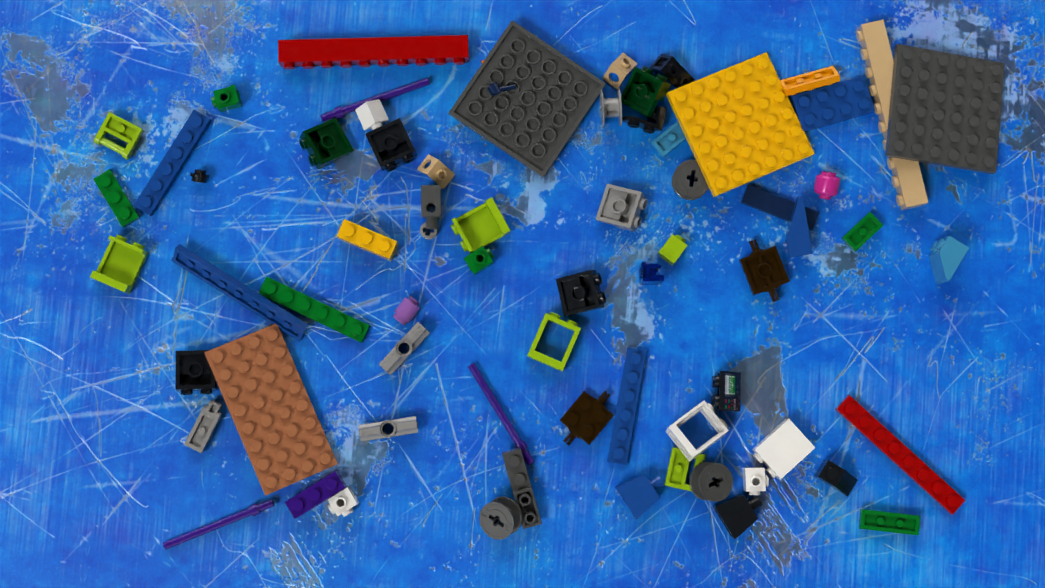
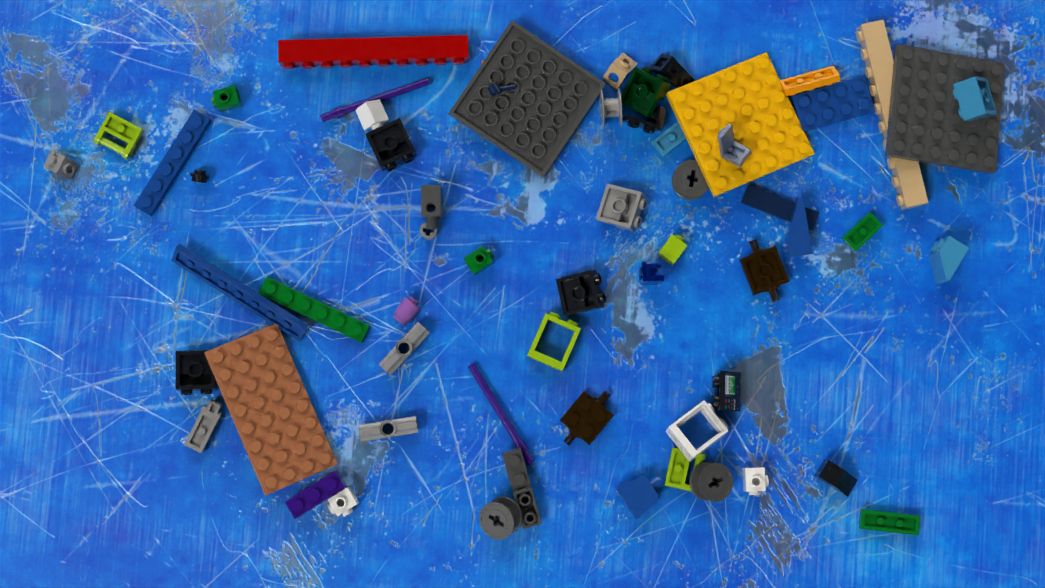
lime panel [90,234,149,294] -> none
green plate [93,169,140,228] -> none
dark purple bar [163,499,275,550] -> none
dark green plate [299,118,354,170] -> none
yellow brick [336,219,399,261] -> none
tan bracket [417,154,455,189] -> none
lime panel [450,197,510,254] -> none
blue plate [607,348,647,465] -> none
black torso [712,494,763,539] -> none
white brick [752,419,815,479] -> none
dark pink head [814,171,840,200] -> none
red plate [835,395,965,515] -> none
none -> light grey bracket [43,151,78,180]
none -> sand blue bracket [717,124,751,168]
none -> dark azure slope [953,76,997,121]

